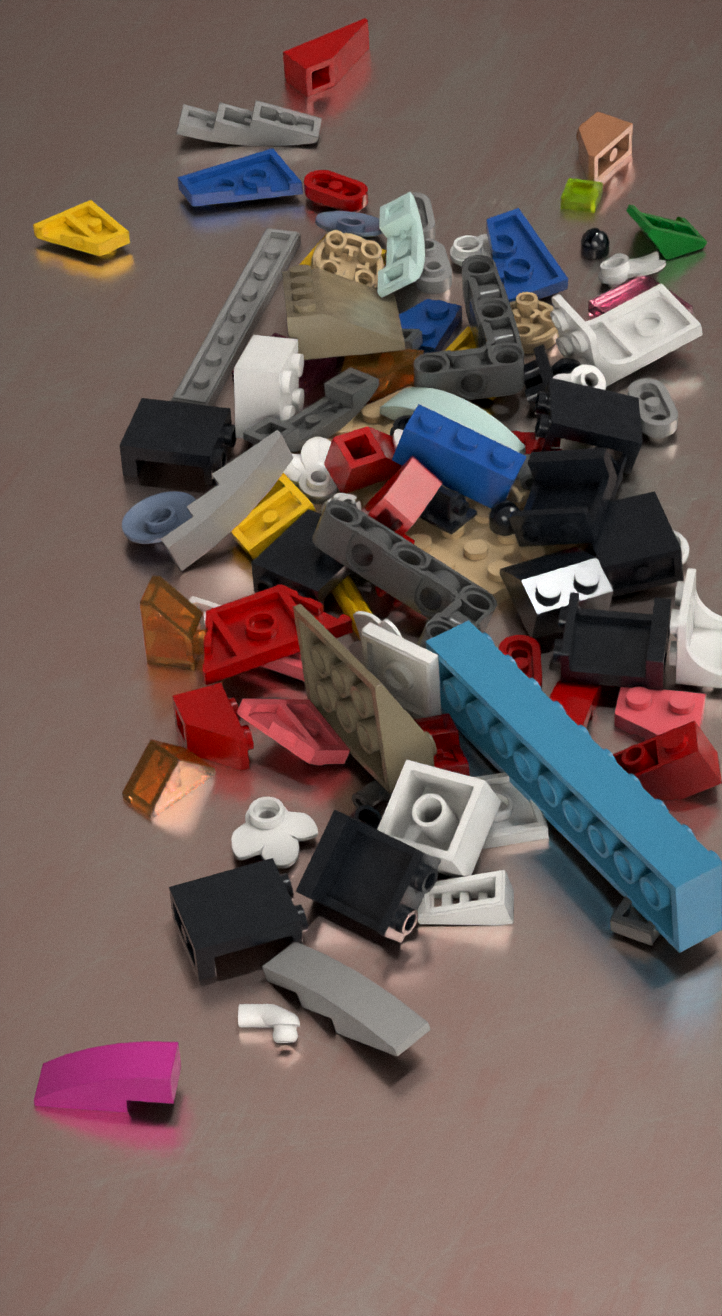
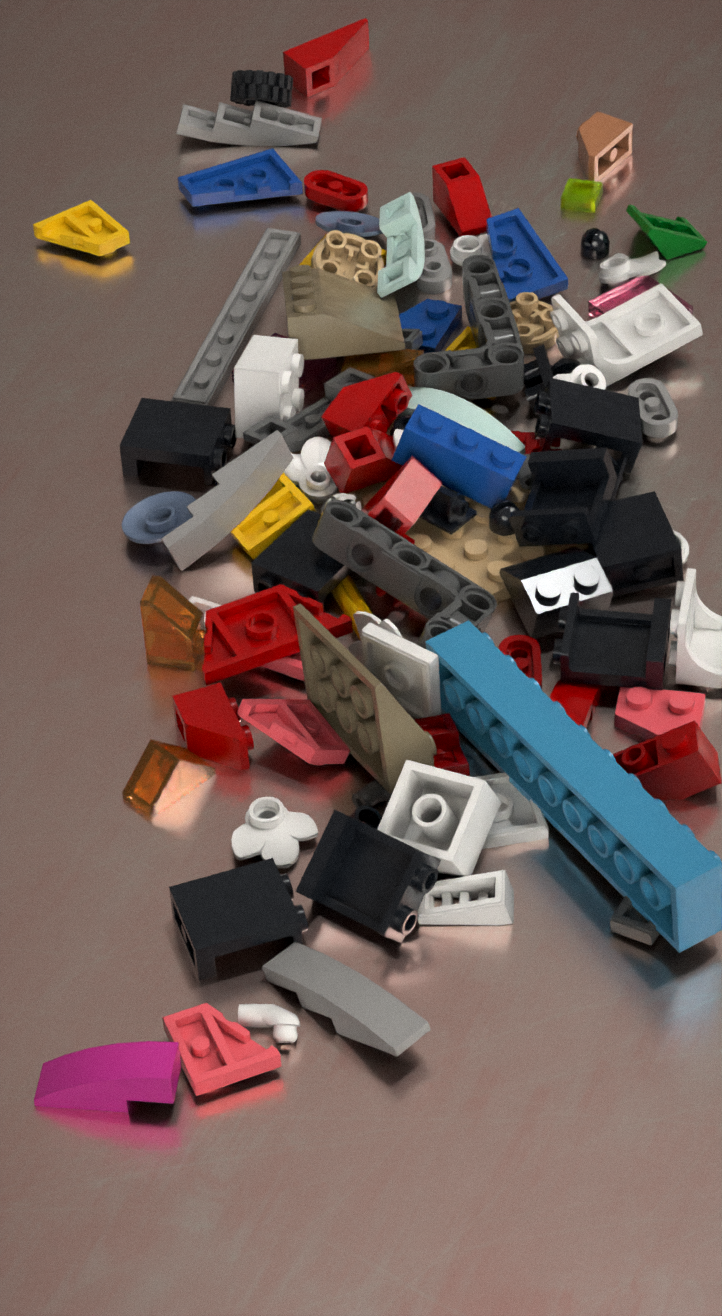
none -> coral wing [162,1003,282,1096]
none -> black tyre [230,70,293,108]
none -> red slope [321,372,413,438]
none -> red slope [432,157,492,237]

